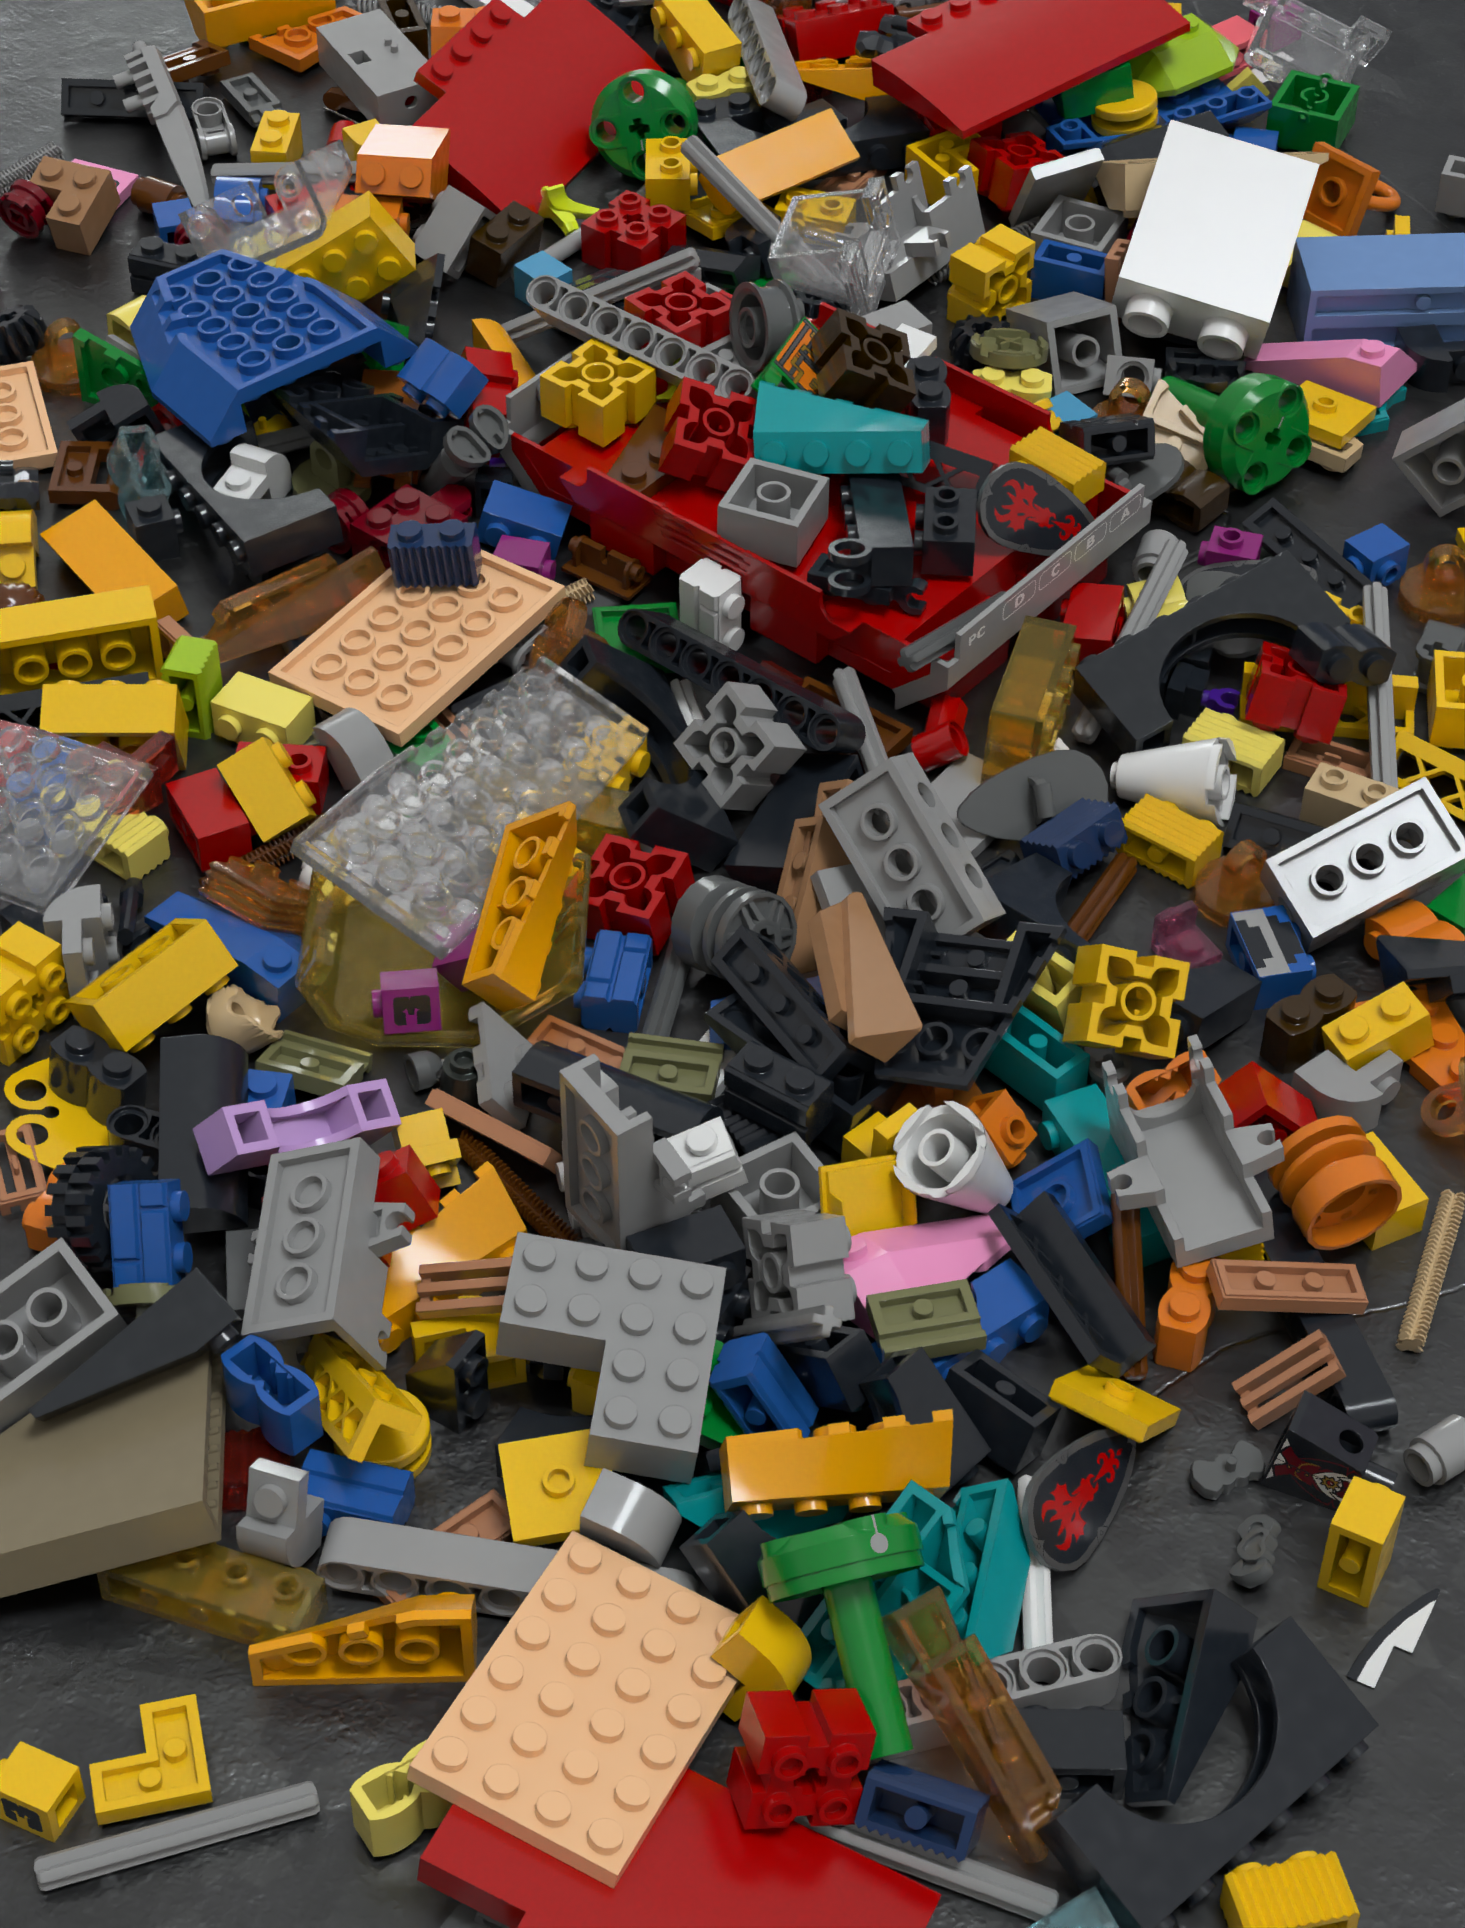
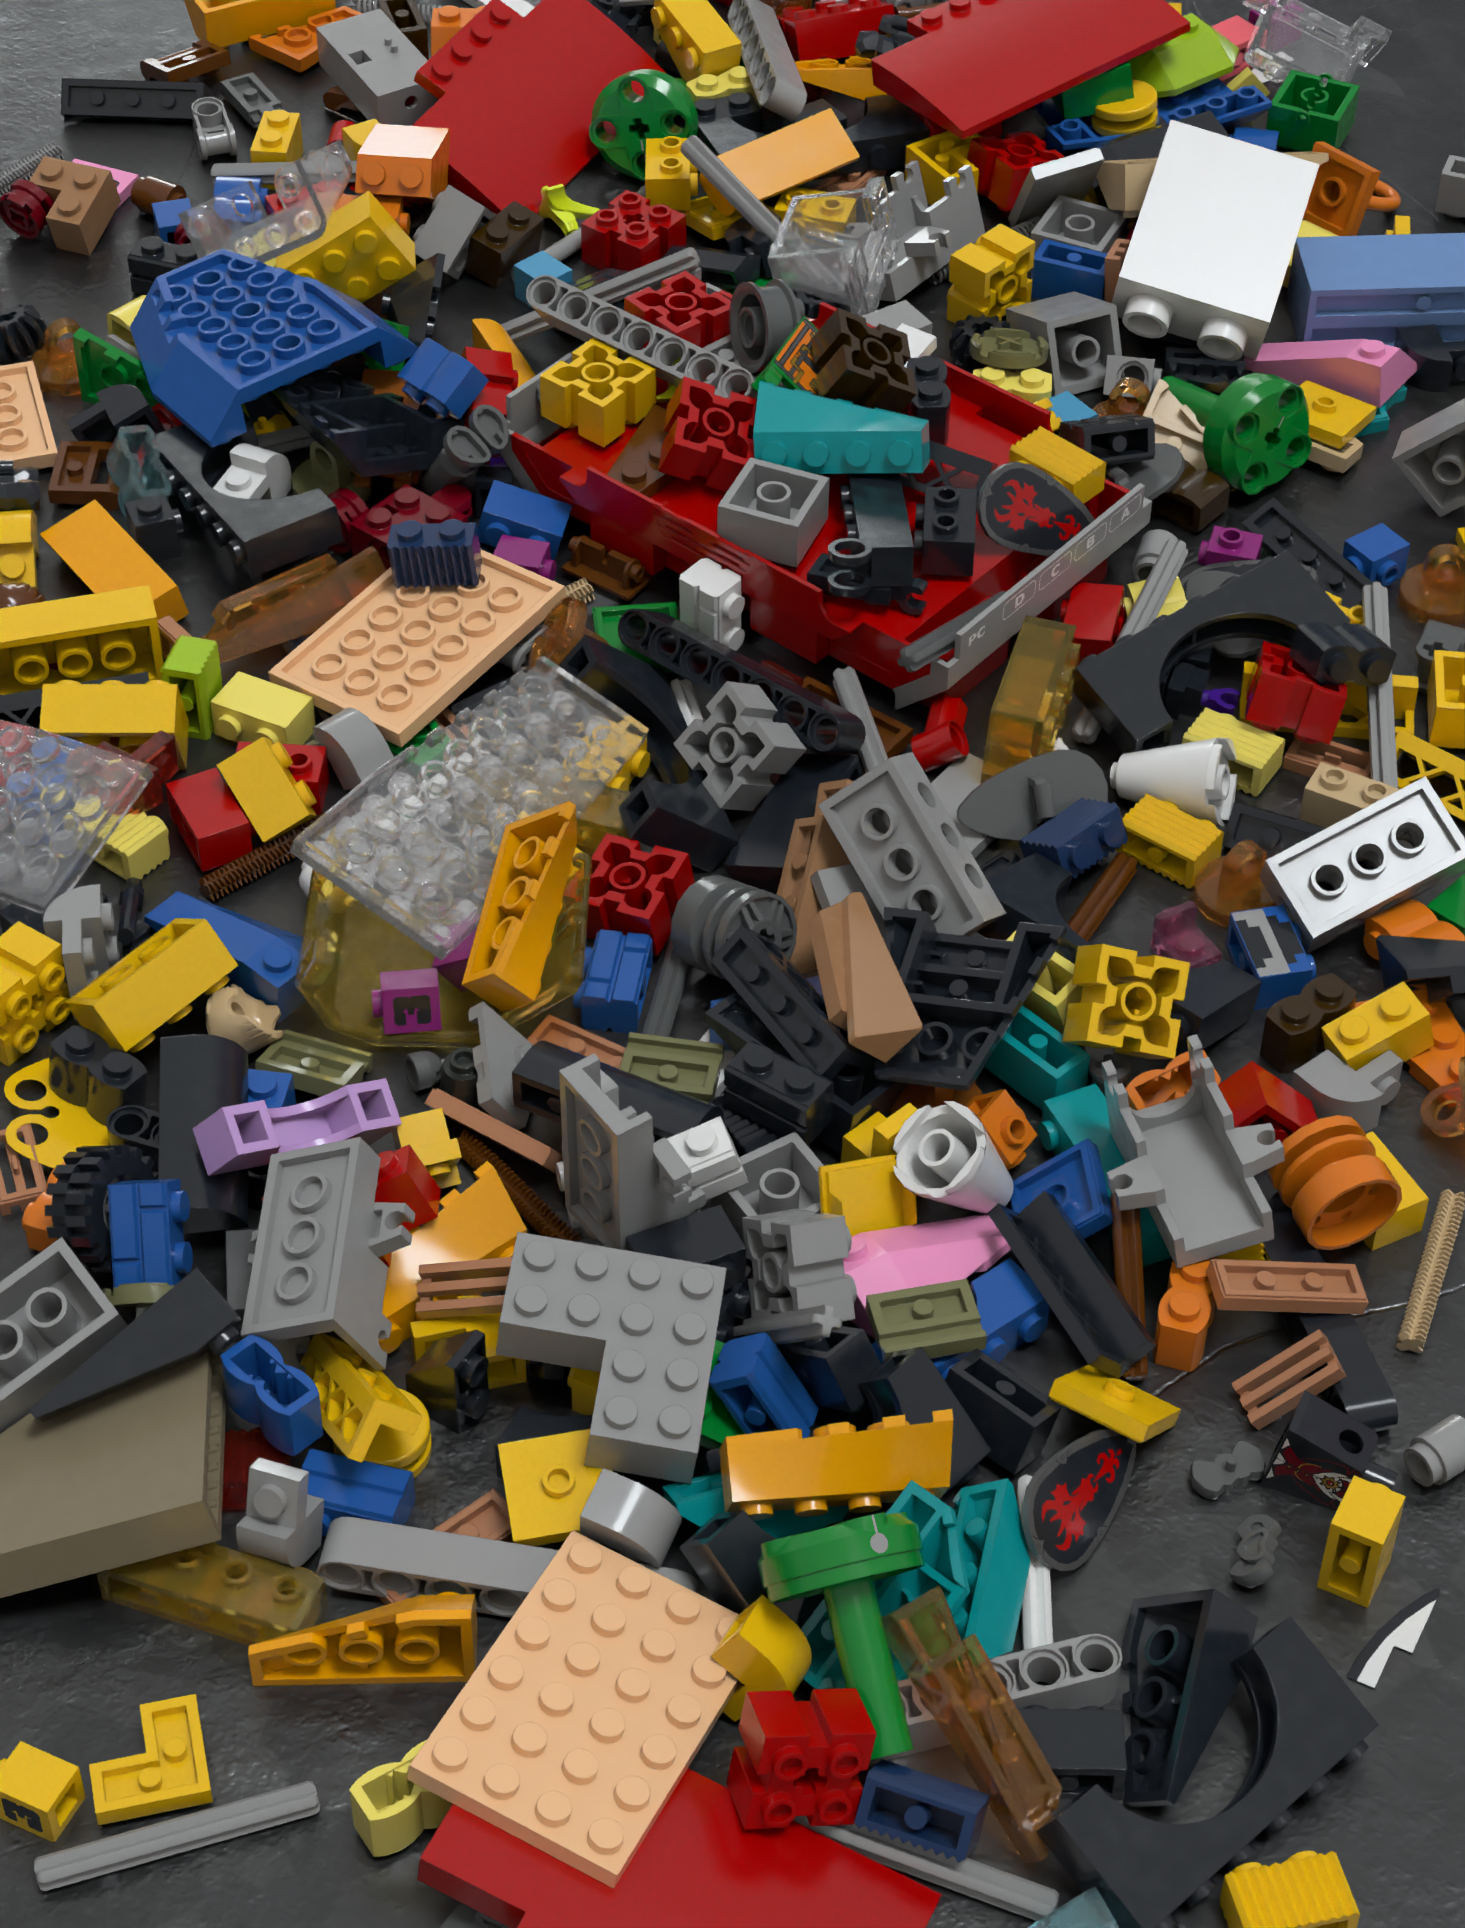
light grey piece [113,41,211,216] -> none
clear orange brick [198,856,325,936] -> none

